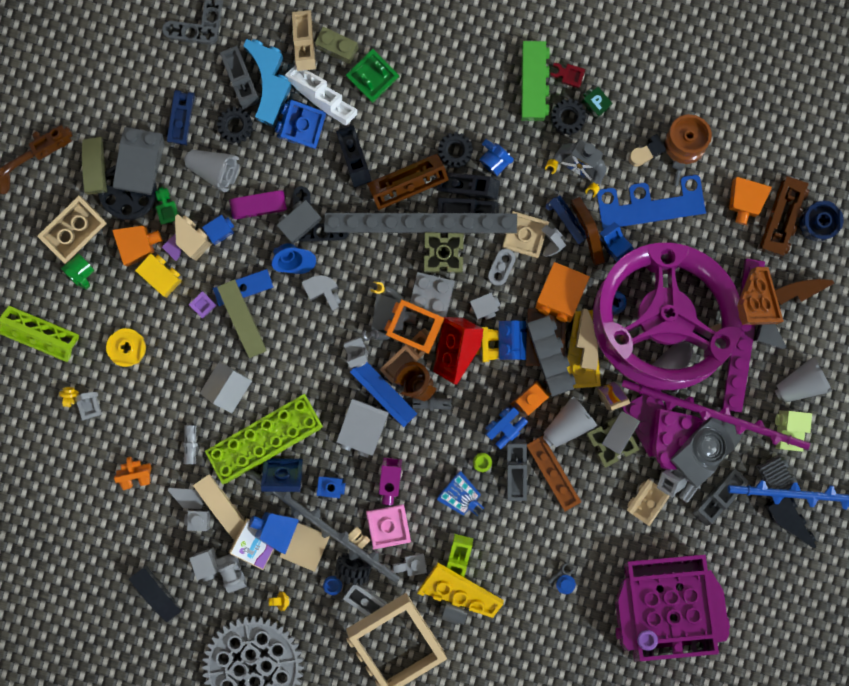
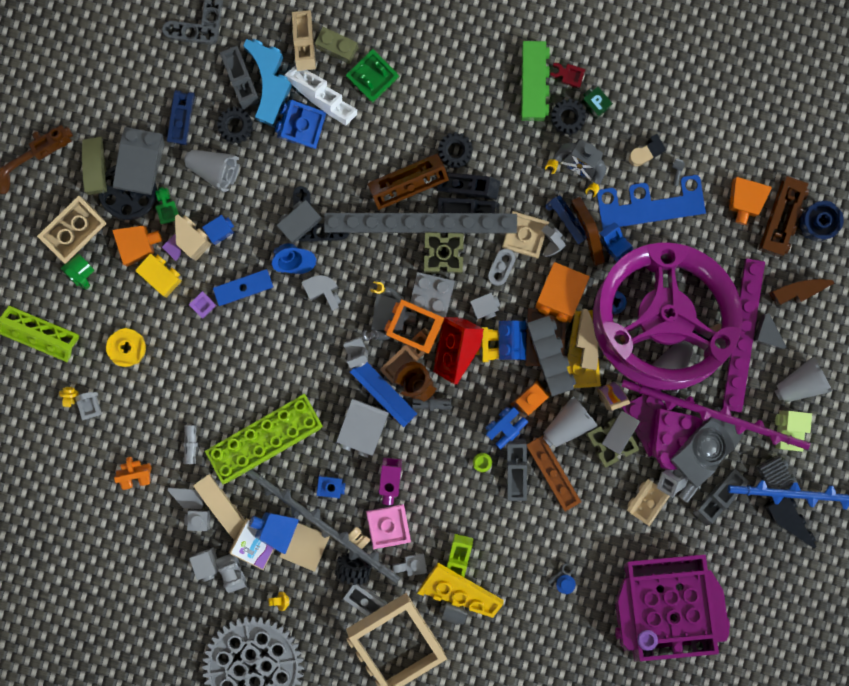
black slope [129,566,183,623] -> none
light grey slope [200,361,252,413] -> none
olive slope [217,279,267,358] -> none
magenta beam [229,191,287,219] -> none
dark blue plate [261,459,303,492] -> none
blue plate [323,576,342,595] -> none
black slope [336,125,372,188] -> none
torso [437,471,484,516] -> none
blue piece [479,139,514,177] -> none
dark orange wheel [664,114,712,164] -> none
dark orange plate [737,267,784,325] -> none

